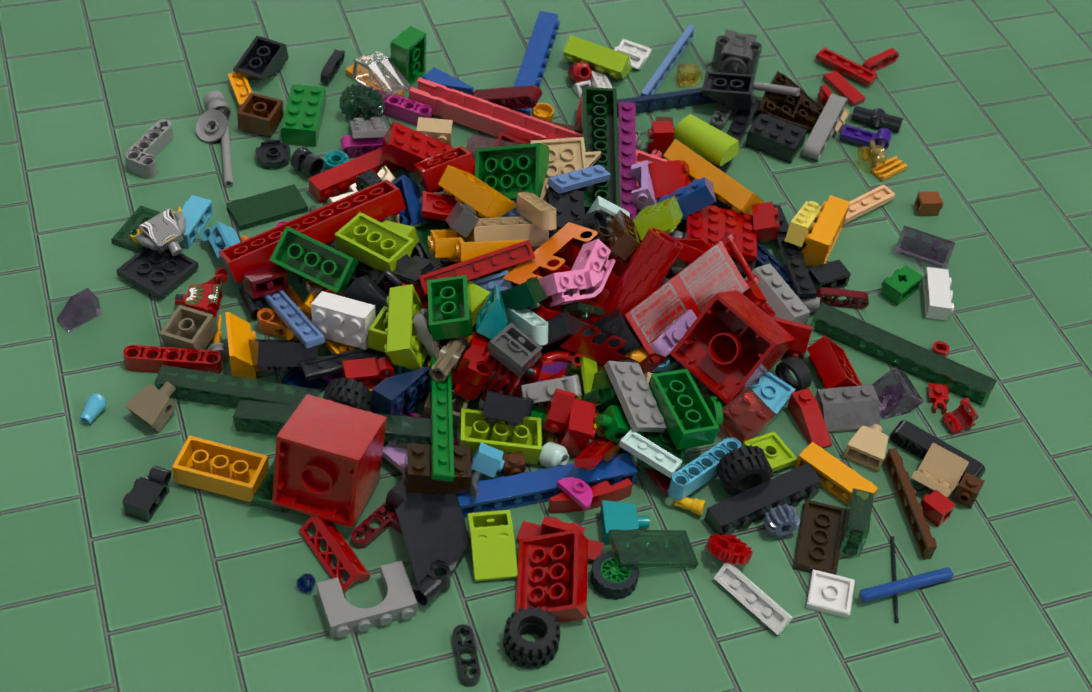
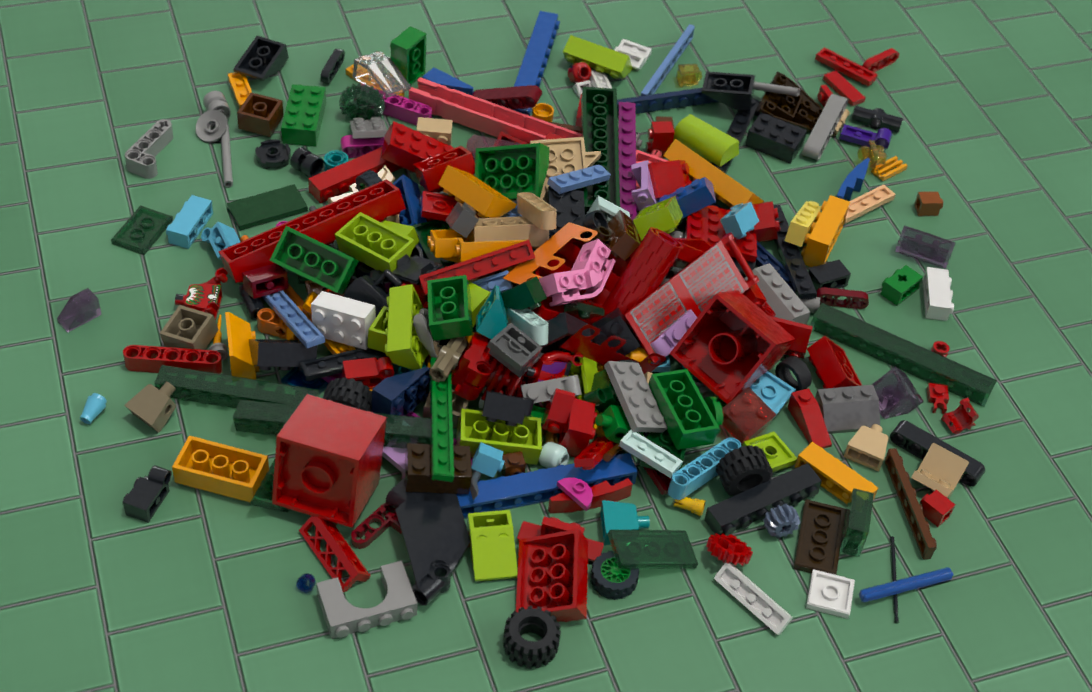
black plate [116,247,199,300] -> none
light grey torso [130,207,186,256] -> none
black beam [453,624,481,687] -> none
dark grey beam [710,102,735,130] -> none
dark grey piece [712,29,762,75] -> none
reddish brown brick [952,472,985,509] -> none
none -> medium azure hinge [720,202,759,239]
none -> blue slope [837,158,870,201]

